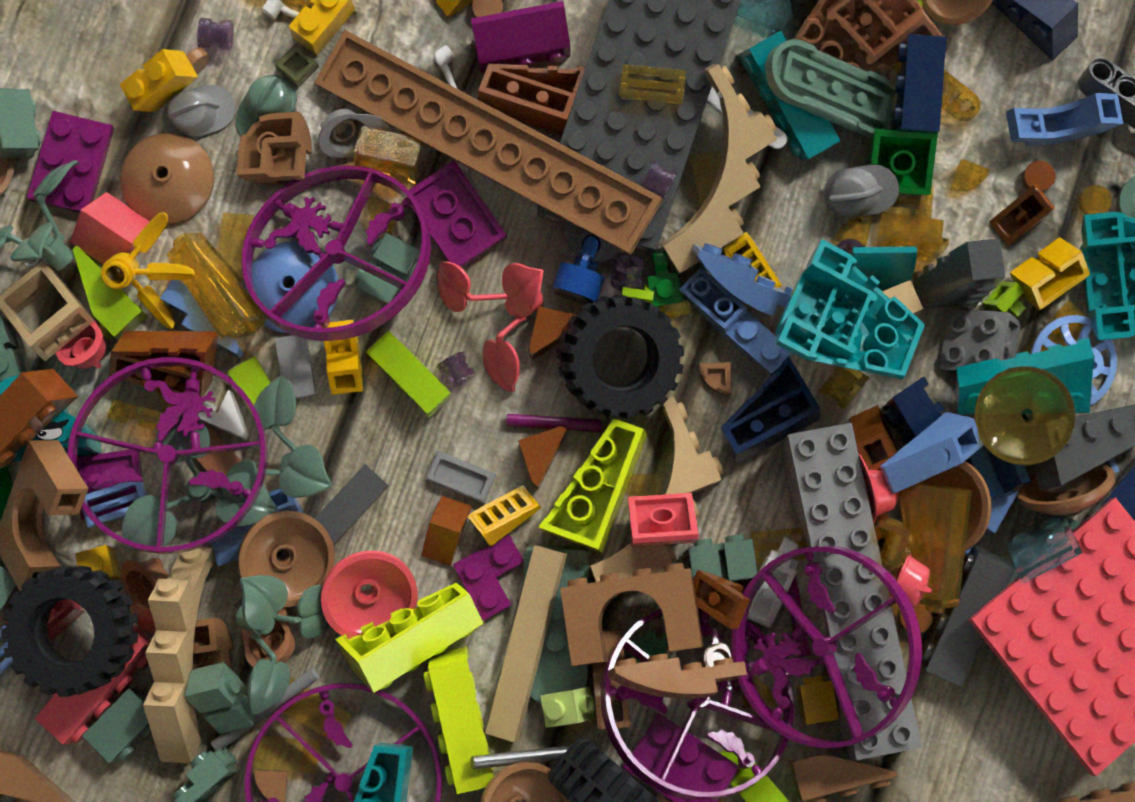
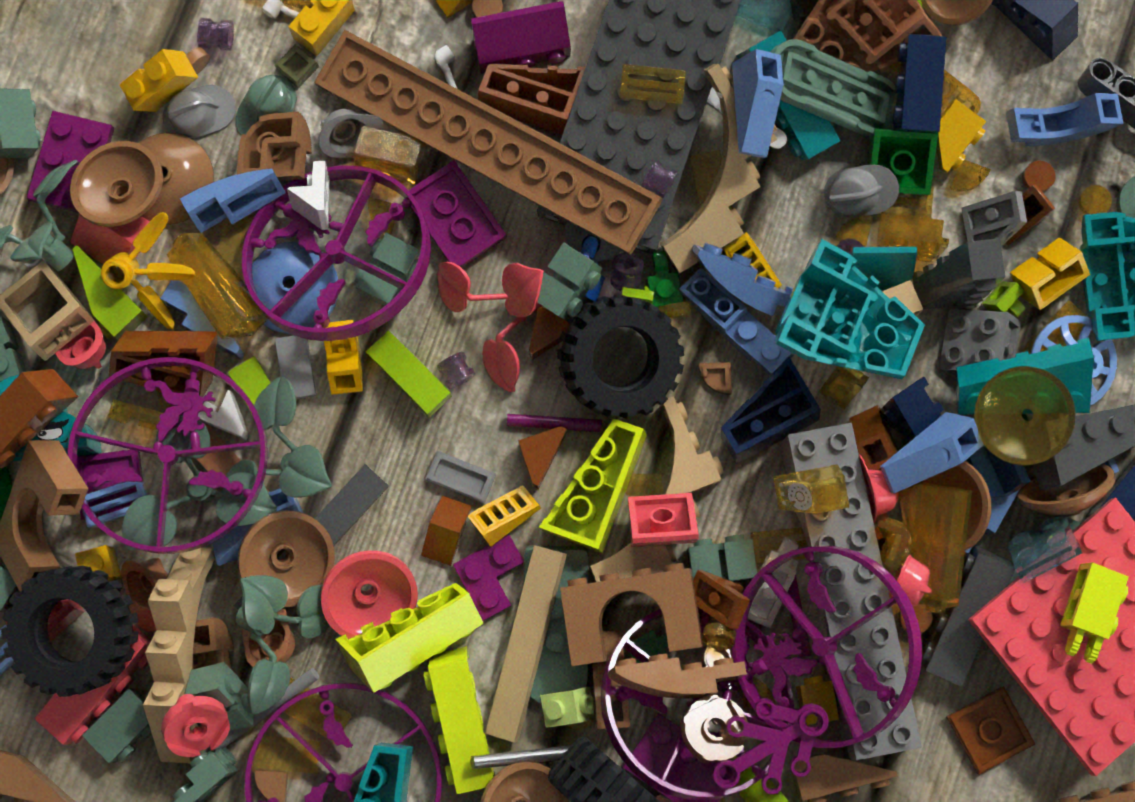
none -> medium nougat dish [70,141,163,227]
none -> coral plate [161,694,230,757]
none -> medium blue slope [180,168,286,233]
none -> white slope [287,161,330,230]
none -> sand green piece [537,242,602,322]
none -> plate [680,695,747,763]
none -> clear yellow tile [702,623,736,650]
none -> magenta plant [712,698,829,794]
none -> medium blue slope [732,49,784,158]
none -> clear yellow slope [773,464,849,514]
none -> yellow slope [936,99,986,172]
none -> dark orange tile [946,686,1035,775]
none -> light grey wing [961,191,1027,247]
none -> neon yellow hinge [1060,562,1129,664]

